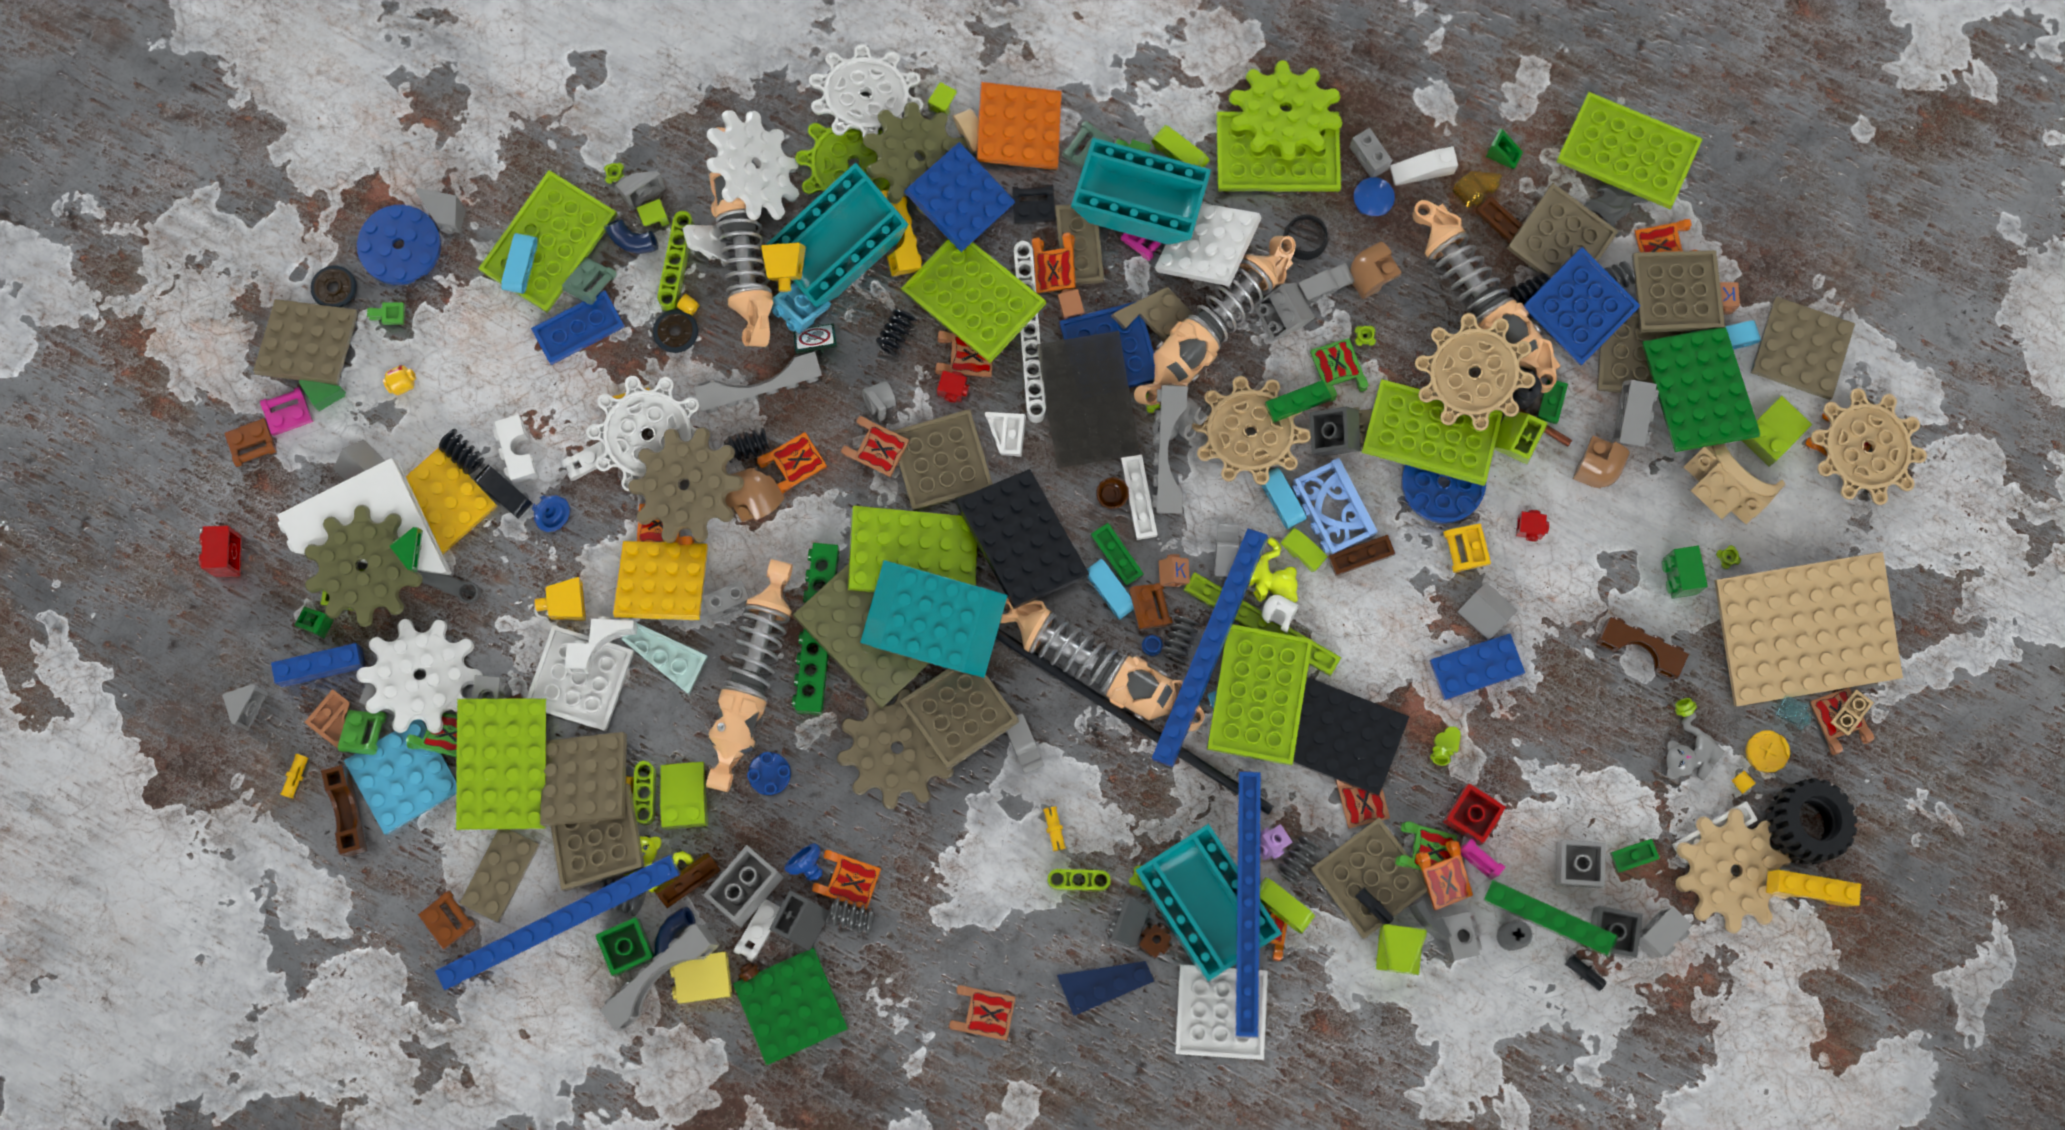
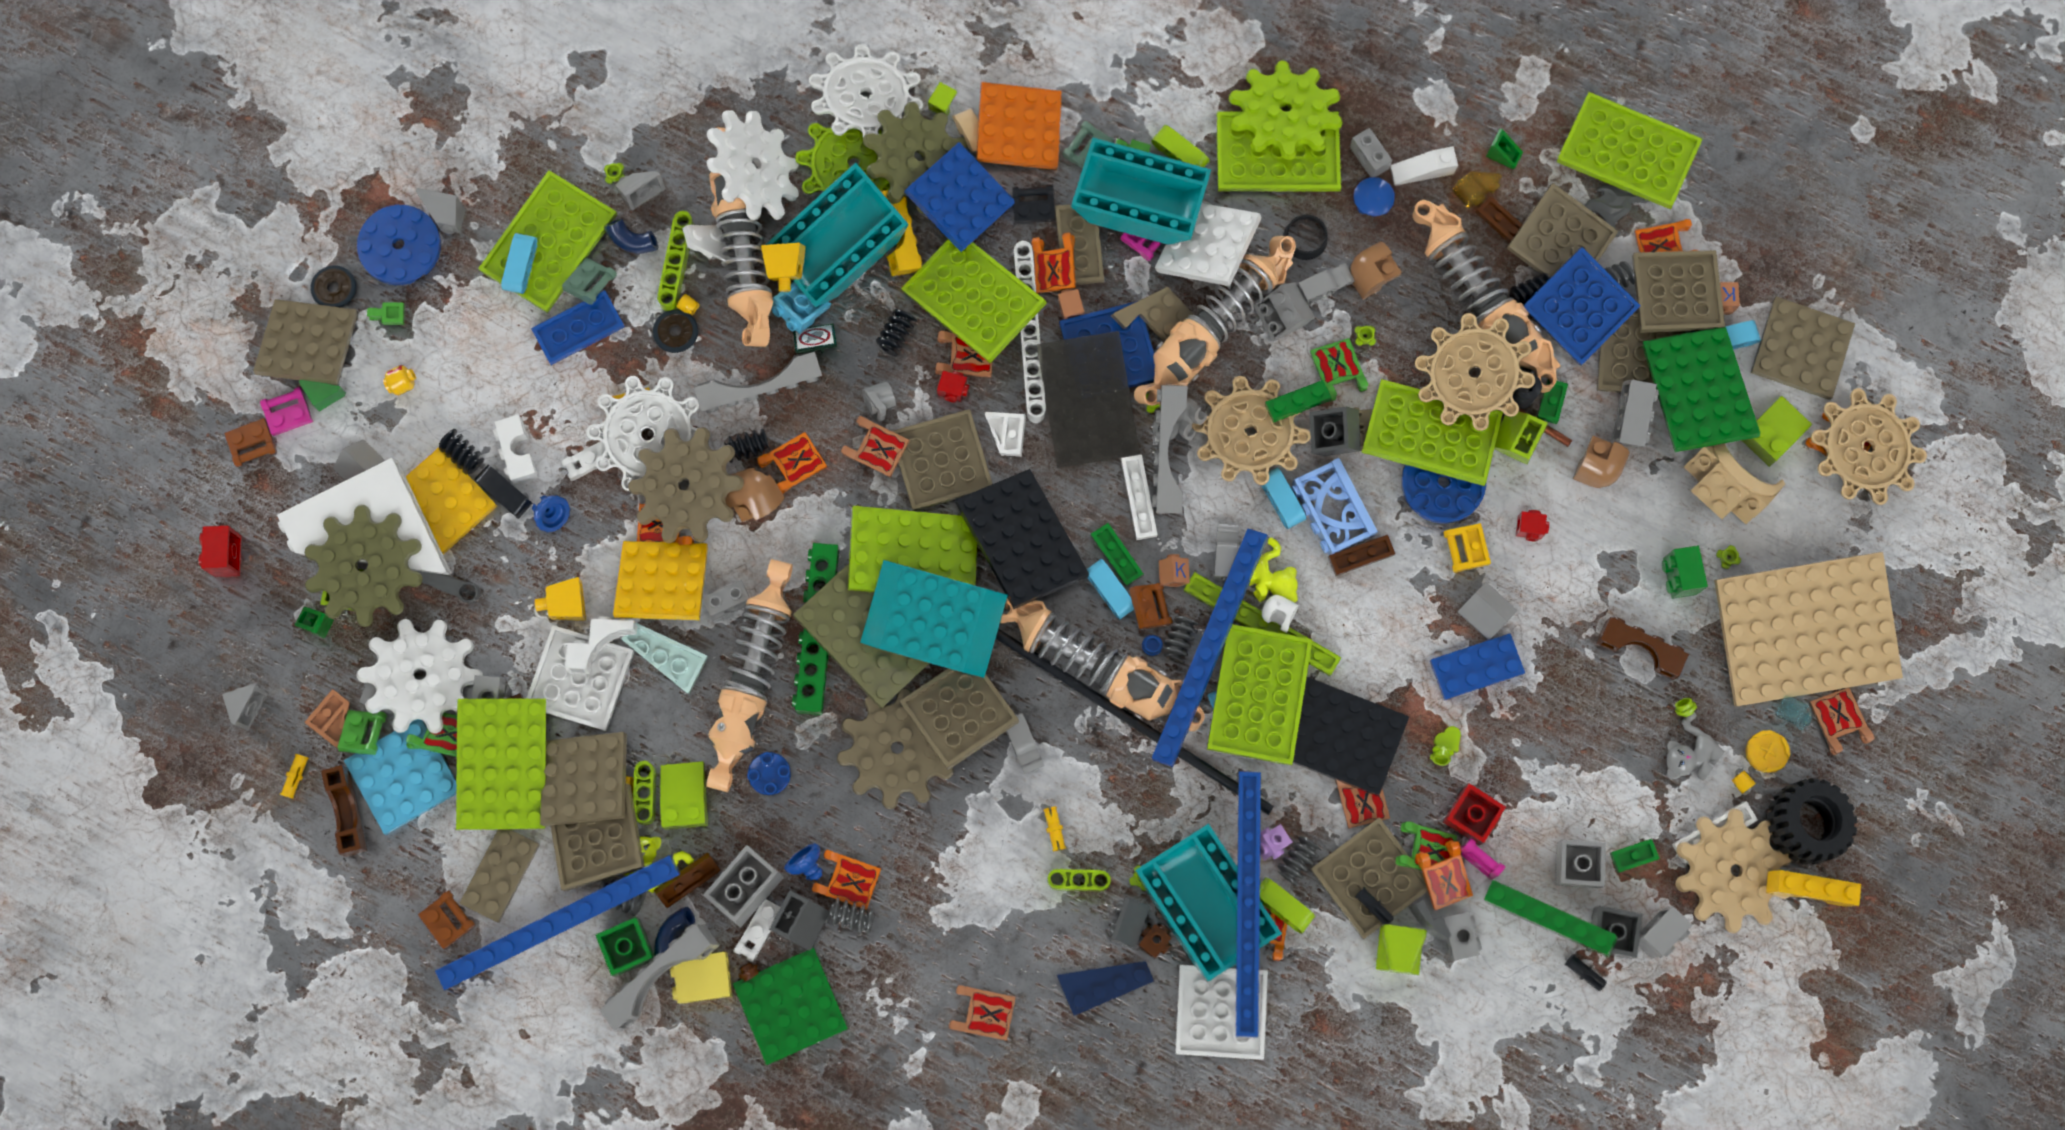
blue brick [271,643,366,687] -> none
green slope [389,527,423,572] -> none
lime panel [637,199,670,227] -> none
reddish brown hair [1096,477,1129,509] -> none
lime slope [1280,528,1328,572] -> none
dark grey piece [1497,921,1532,951] -> none
tan slope [1831,690,1874,736] -> none

